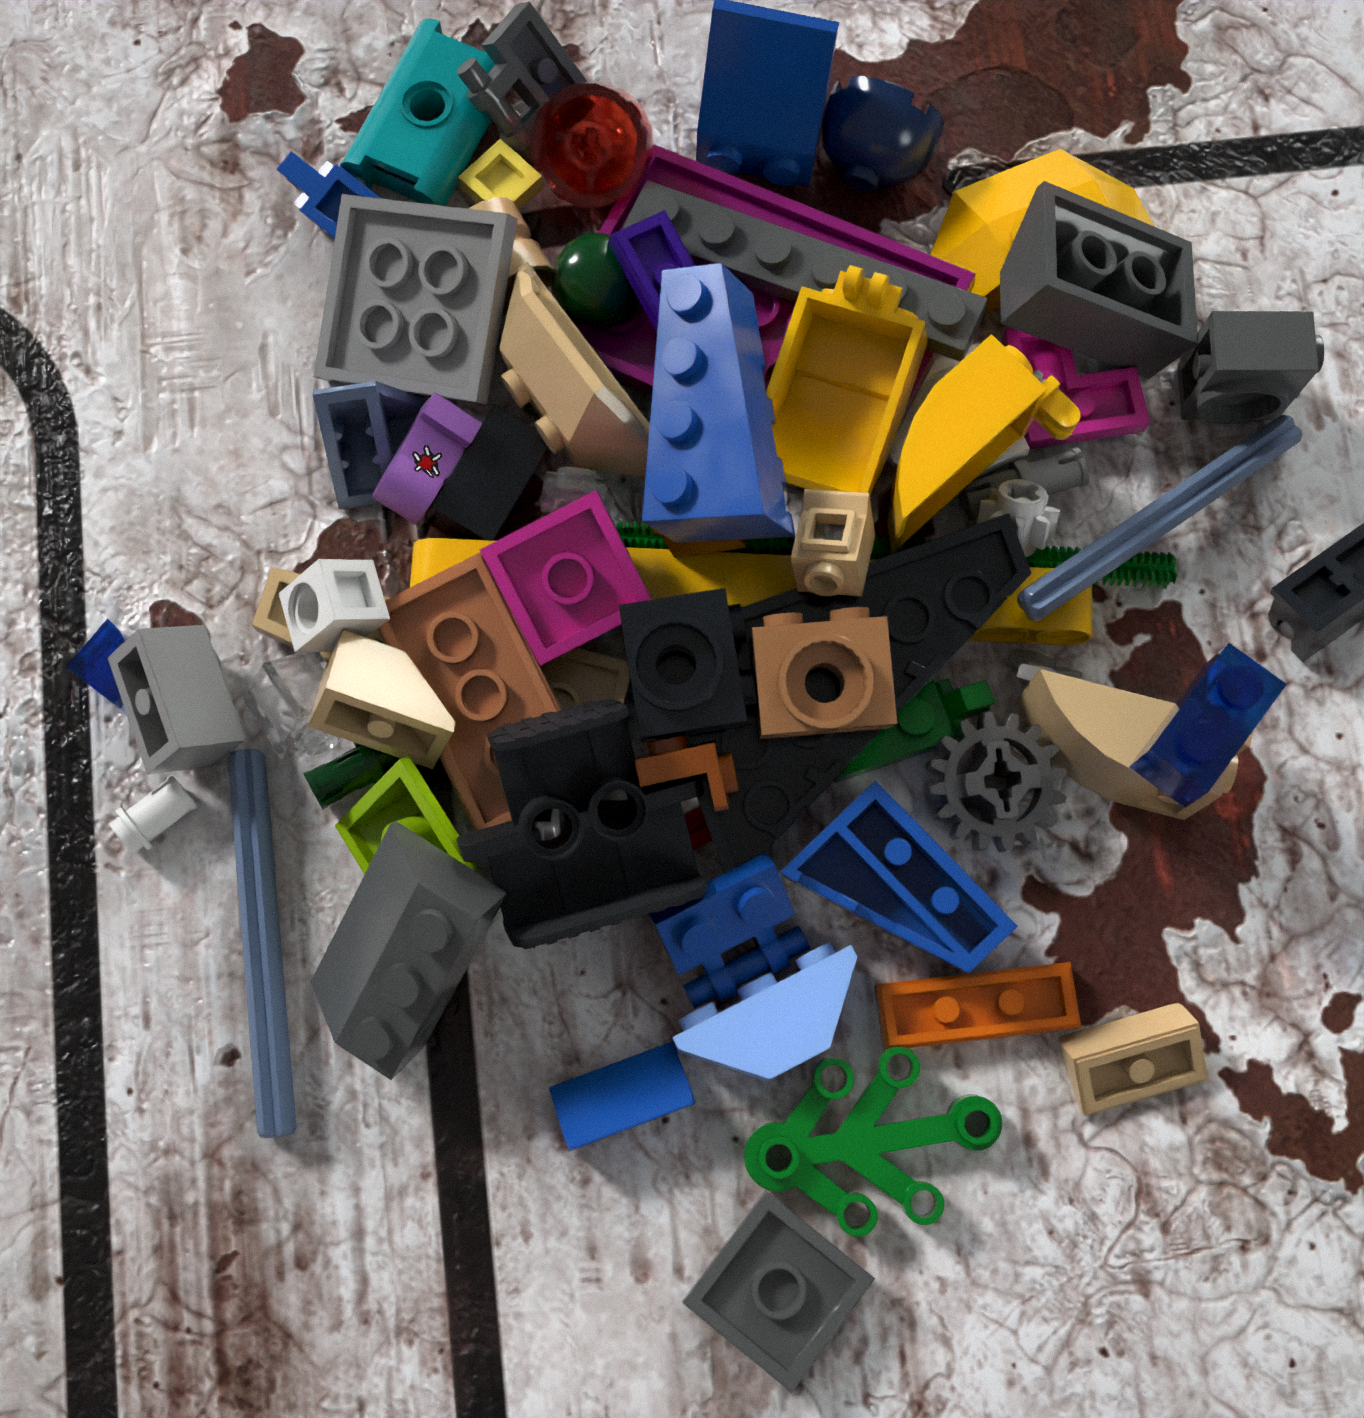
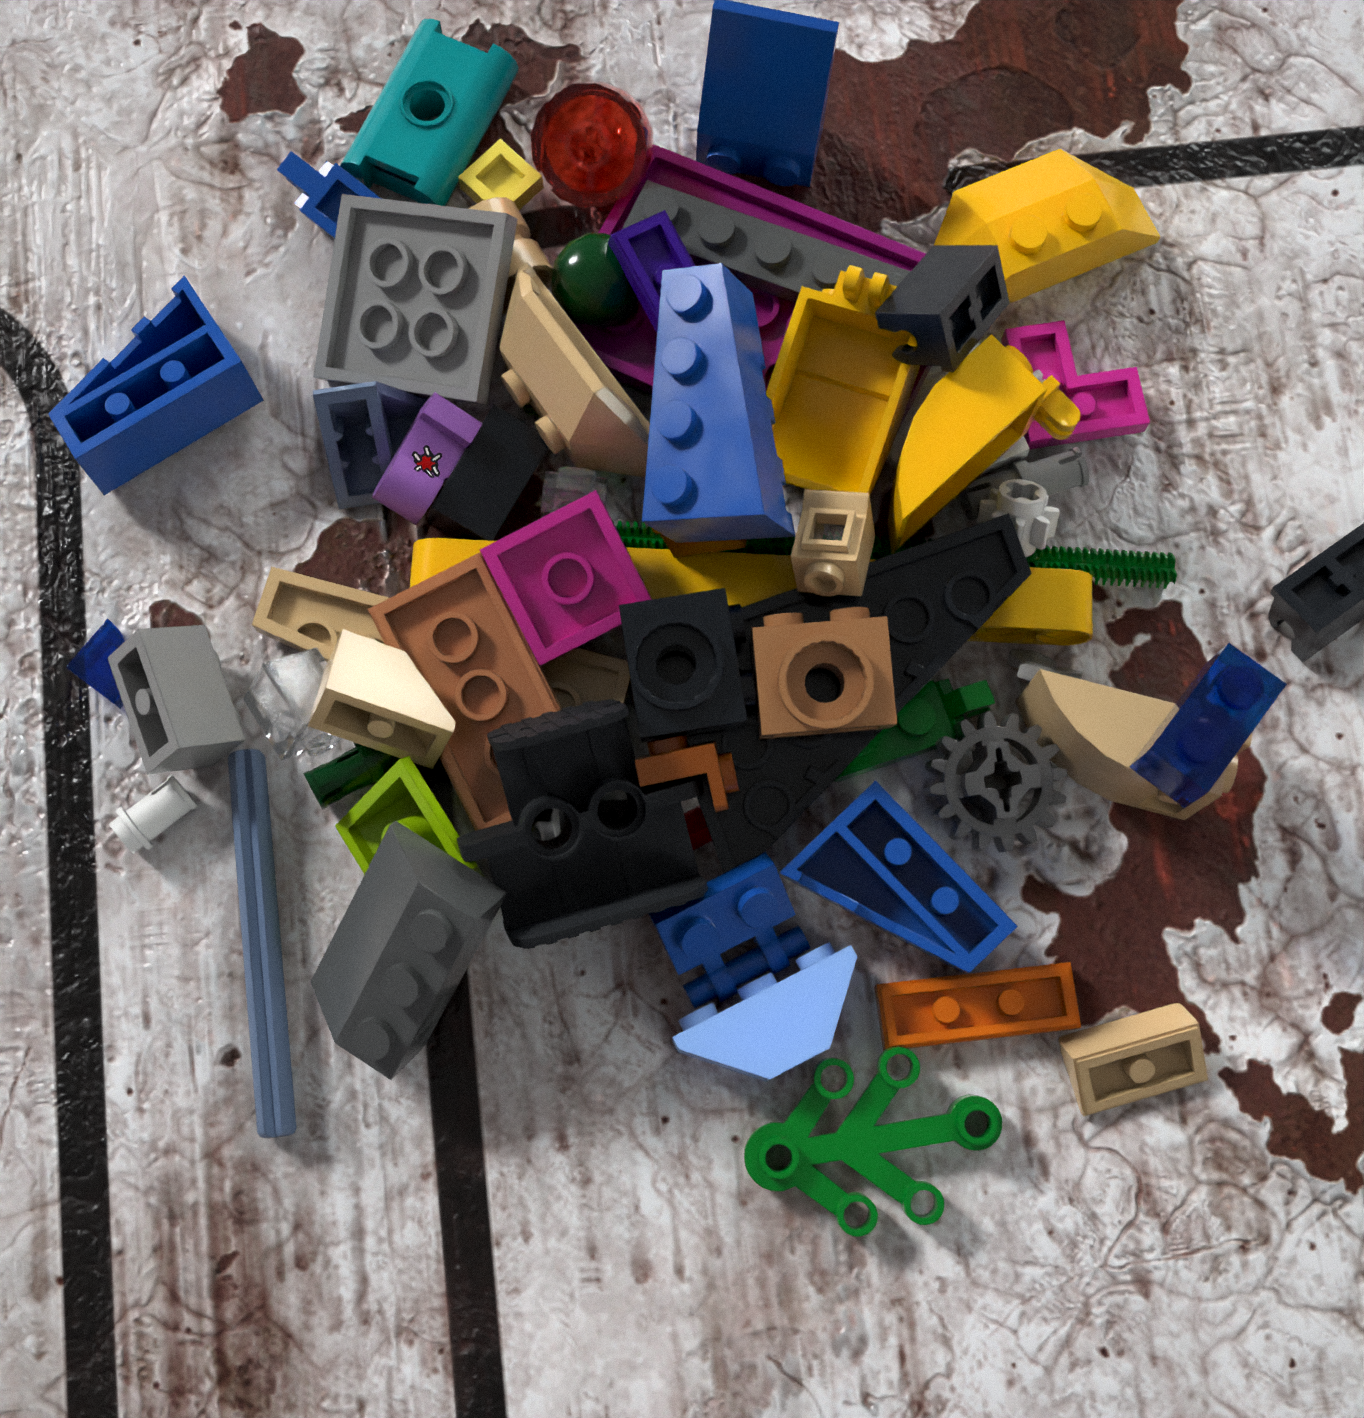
white brick [278,559,390,652] -> none
dark grey plate [456,2,599,167] -> none
blue slope [548,1041,696,1151] -> none
dark grey plate [682,1190,875,1393] -> none
dark blue cylinder [822,76,945,192] -> none
dark grey slope [1000,181,1198,379] -> none
sand blue axle [1017,415,1302,622] -> none
dark grey brick [1177,311,1324,424] -> none
none -> blue wedge [48,275,264,495]
none -> black hinge [875,245,1010,372]

